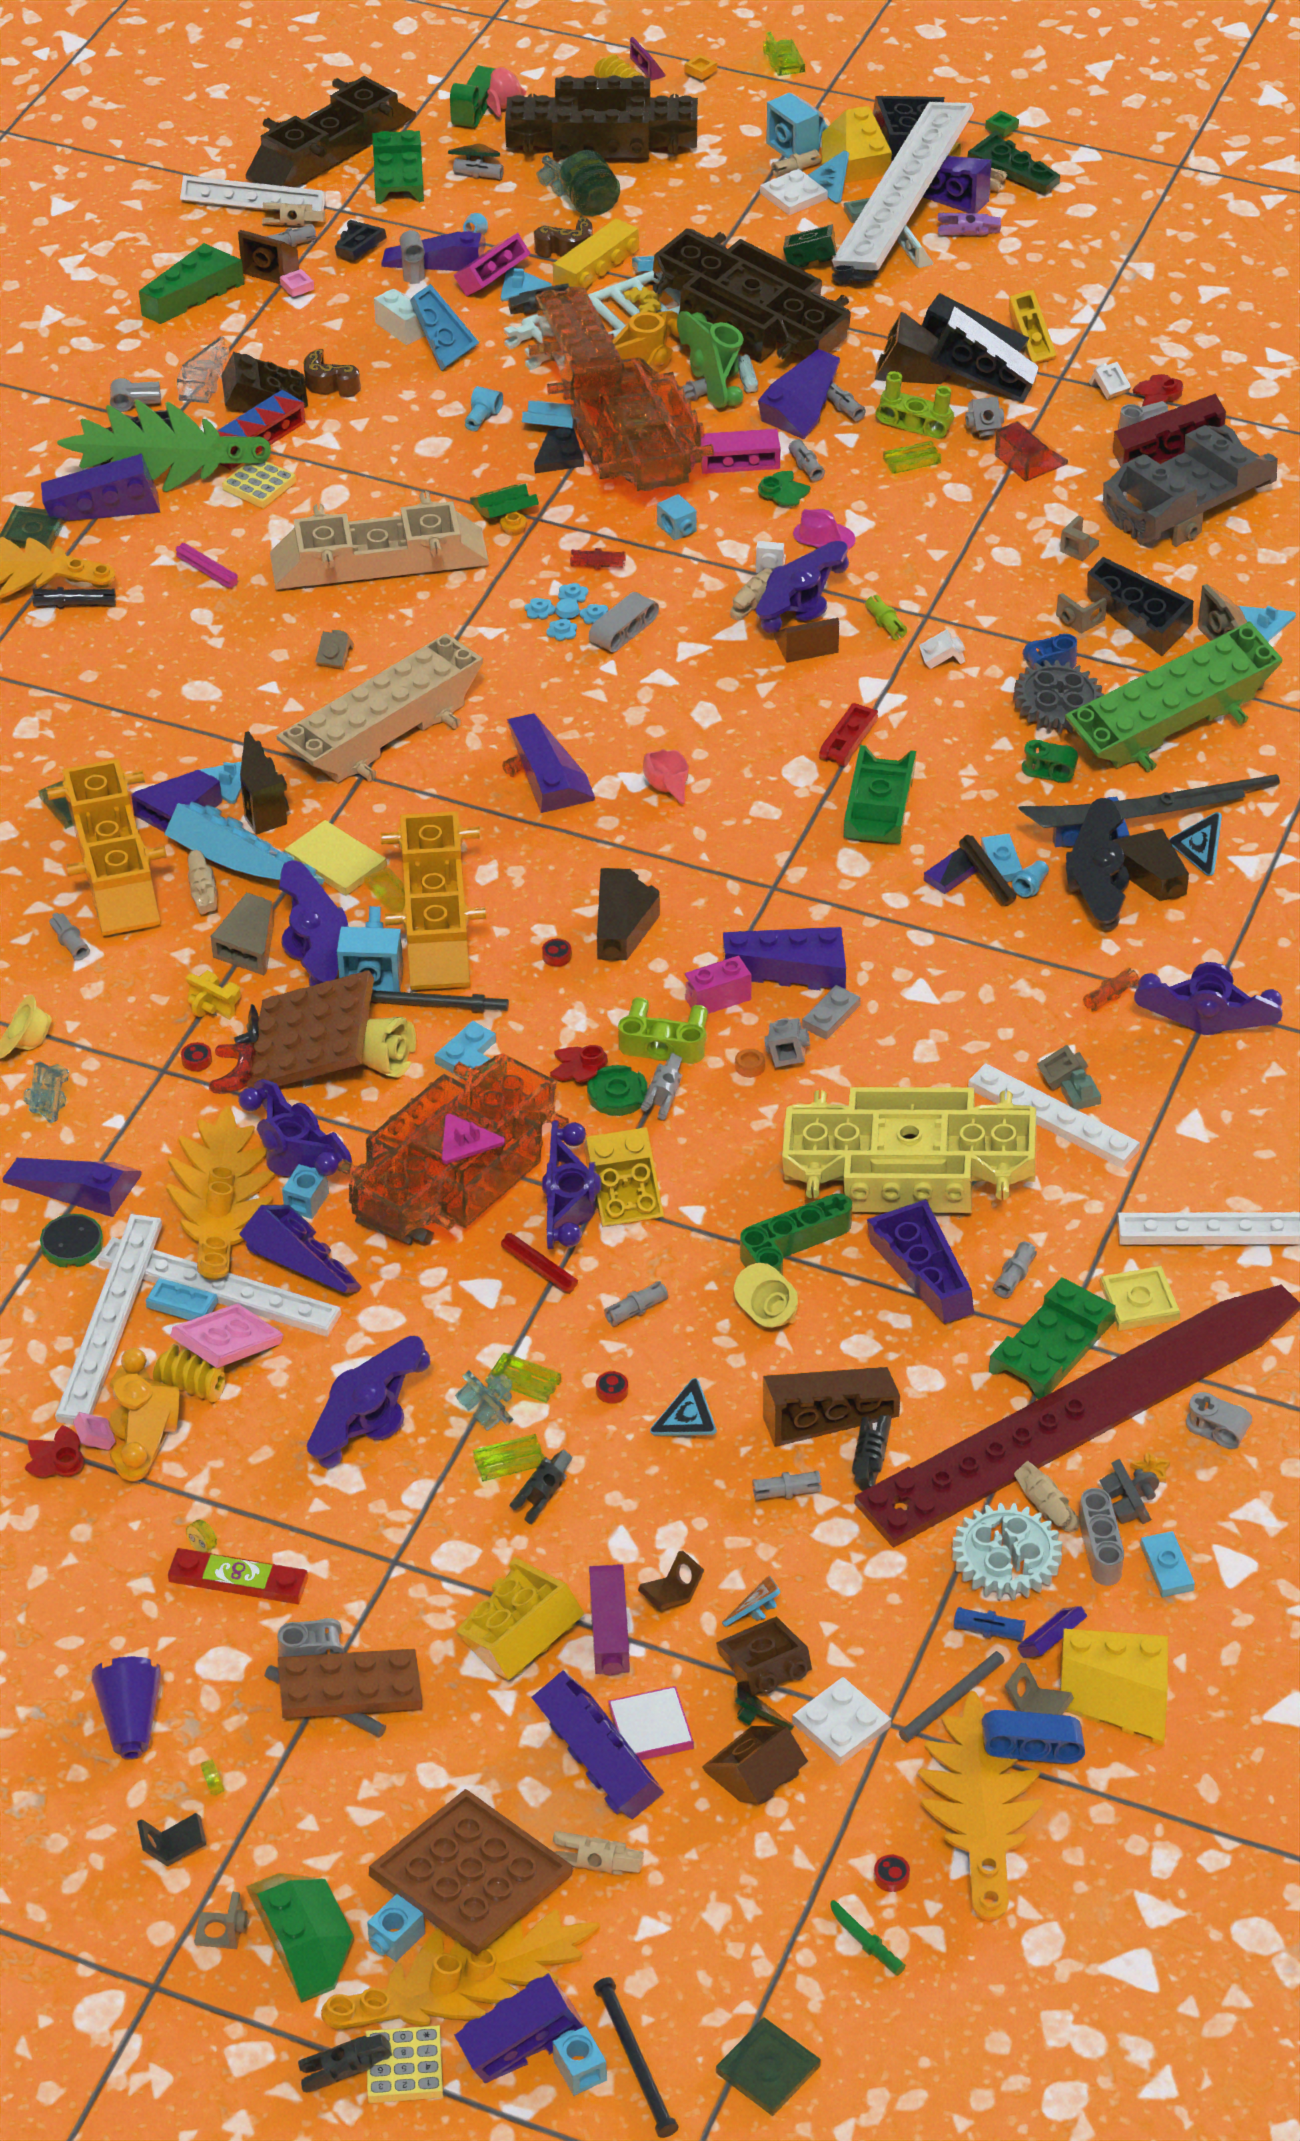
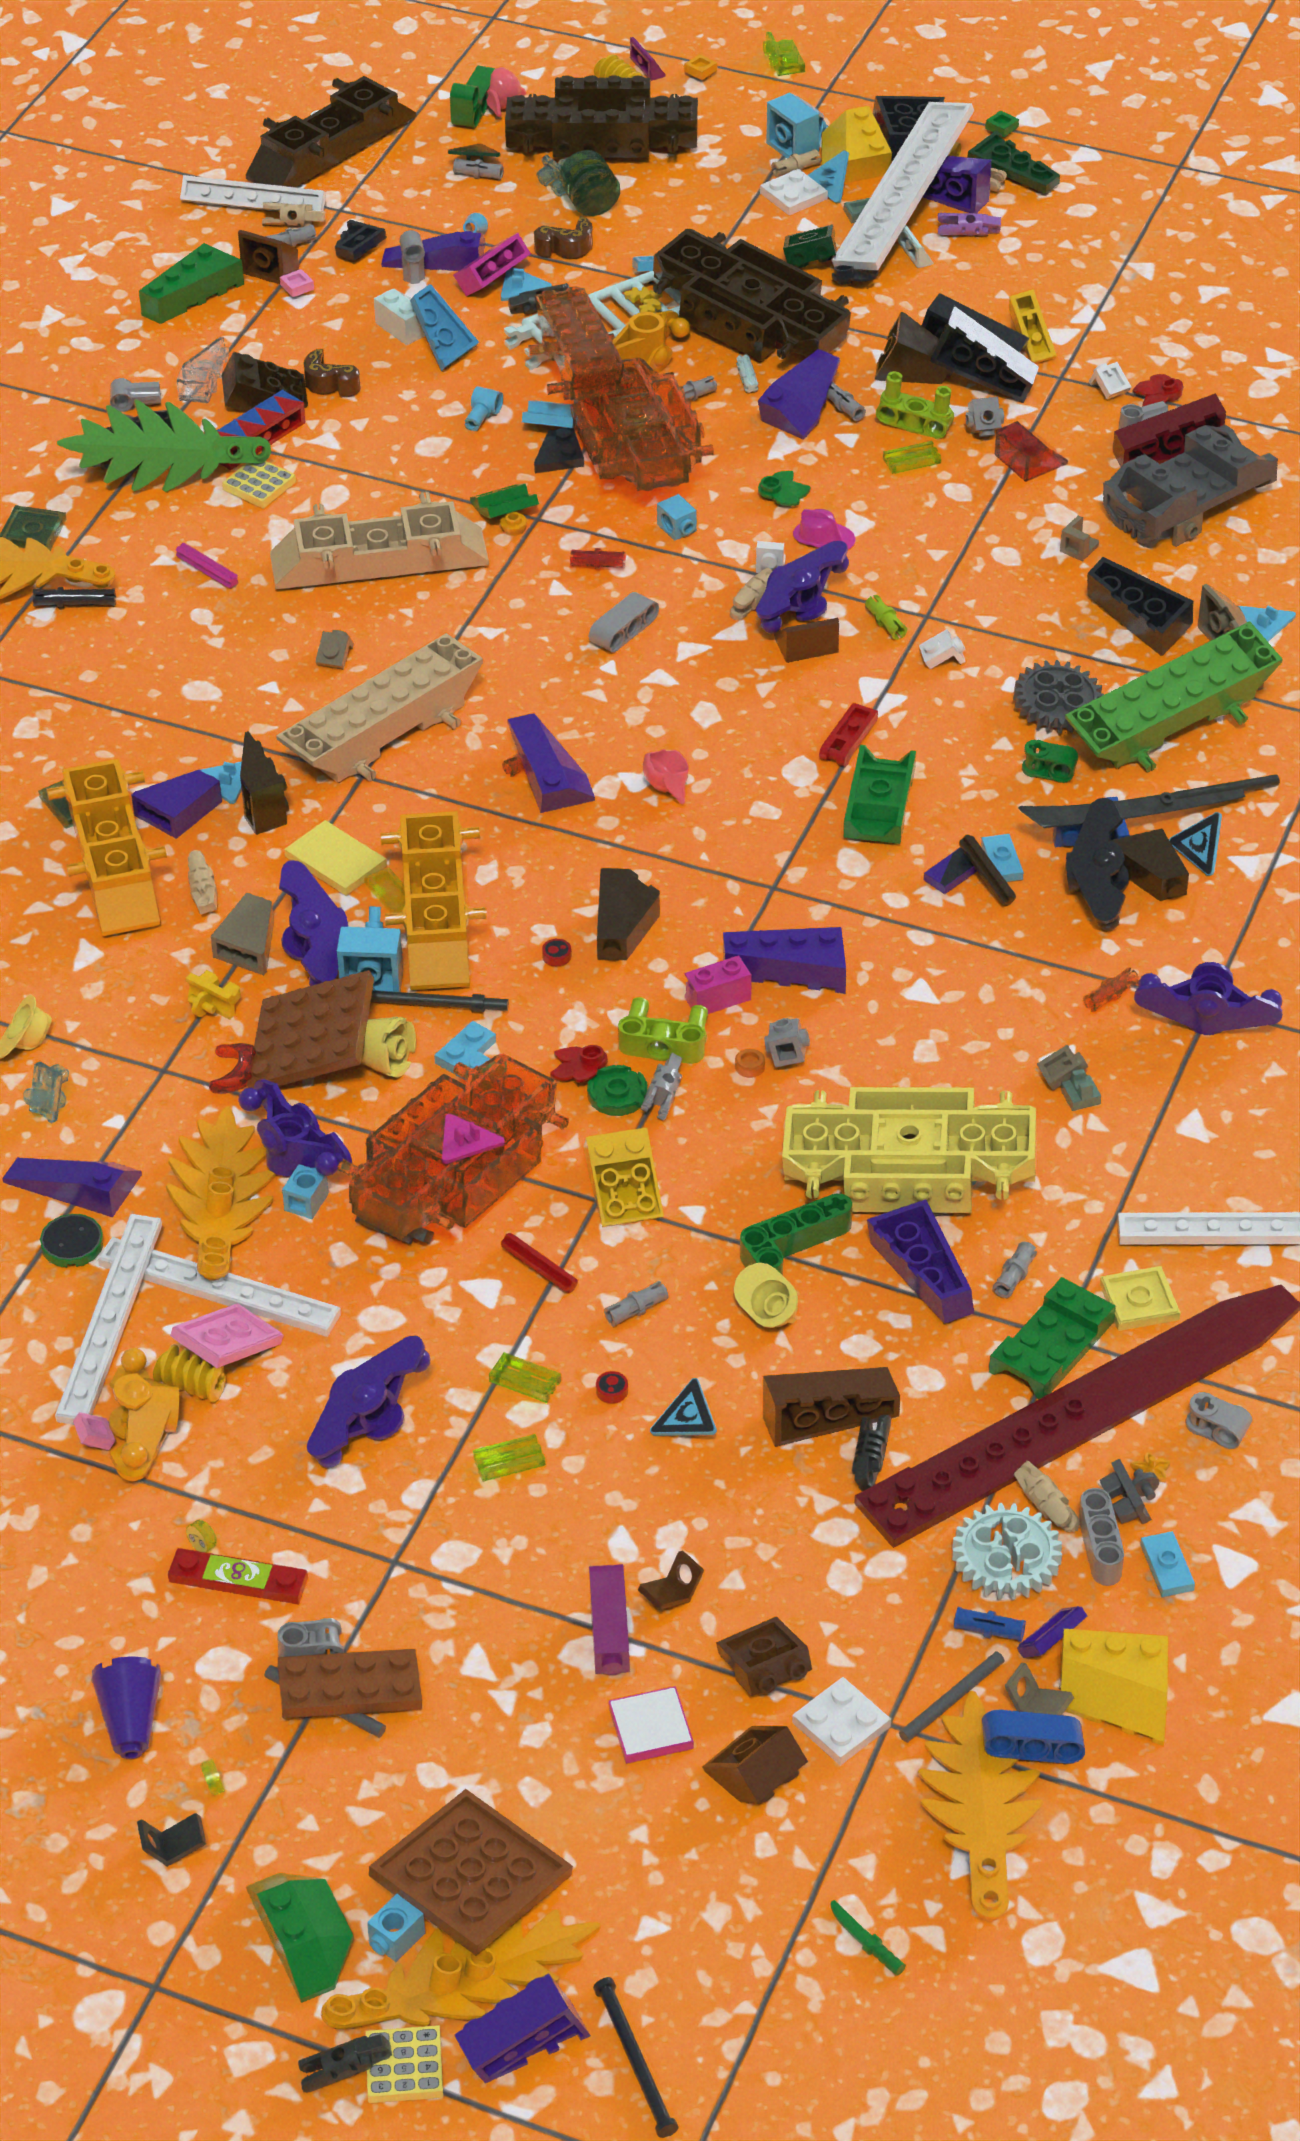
red plate [24,1425,84,1477] -> none
dark purple wedge [41,453,160,522] -> none
light grey axle [49,913,90,960] -> none
medium azure plate [145,1278,218,1320] -> none
medium azure wedge [164,802,325,885] -> none
red tile [181,1042,212,1071] -> none
dark tan bracket [194,1891,248,1949] -> none
black bar [234,1004,259,1049] -> none
dark purple wedge [239,1205,362,1293] -> none
green piece [372,130,424,204] -> none
clear light blue hips [455,1370,514,1431] -> none
yellow wedge [456,1557,585,1680] -> none
pearl dark grey hinge [509,1449,573,1524] -> none
medium azure plant [524,583,608,641] -> none
dark purple wedge [531,1670,664,1820] -> none
dark purple piece [542,1121,601,1249] -> none
yellow brick [553,218,640,295] -> none
tan hinge [553,1831,644,1875] -> none
medium azure brick [553,2026,607,2096] -> none
bright green piece [677,311,744,408] -> none
dark pink brick [699,429,781,474] -> none
clear green tile [716,2017,821,2116] -> none
medium azure piece [722,1576,781,1627] -> none
dark green piece [734,1683,794,1731] -> none
light grey pin [752,1470,822,1501] -> none
light grey pin [788,439,825,481] -> none
light grey plate [802,985,861,1040] -> none
red tile [874,1854,910,1892] -> none
white plate [968,1063,1140,1169] -> none
medium azure cone [1012,860,1049,897] -> none
blue piece [1022,634,1077,669] -> none
dark tan bracket [1056,593,1107,634] -> none

